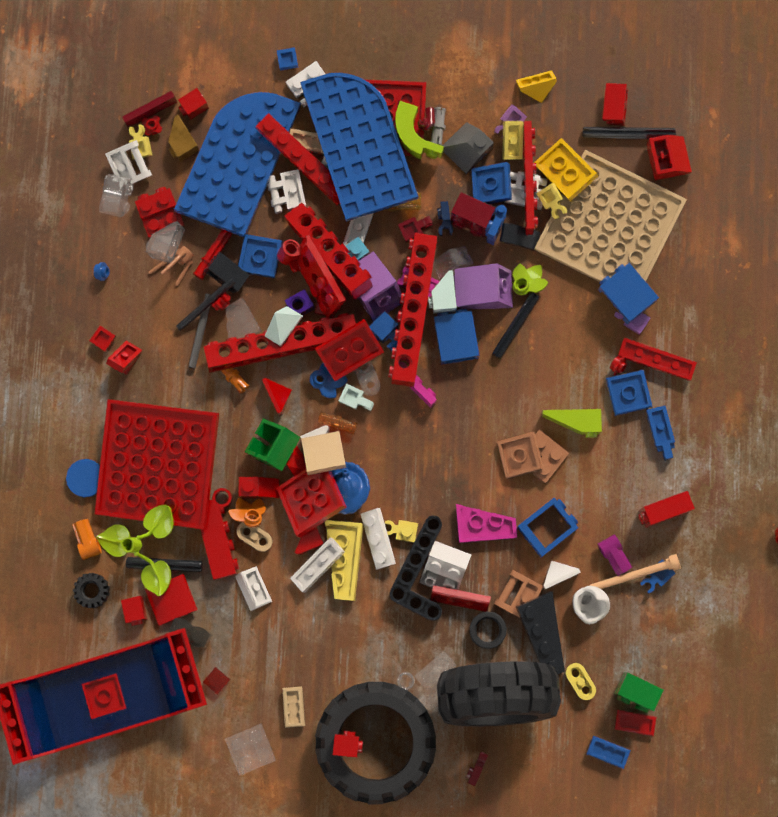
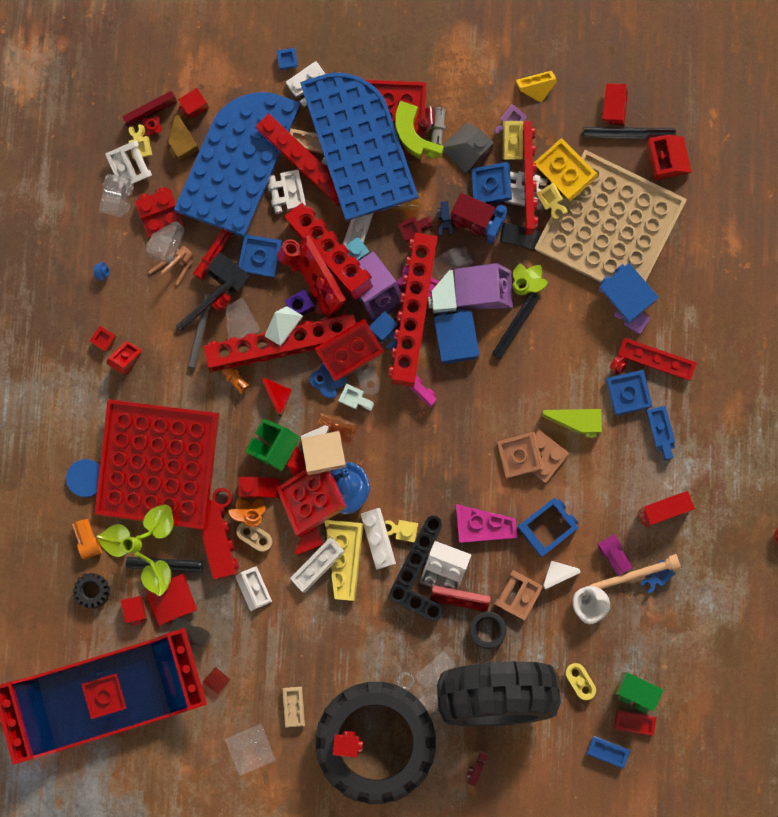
black wing [516,591,565,675] -> none

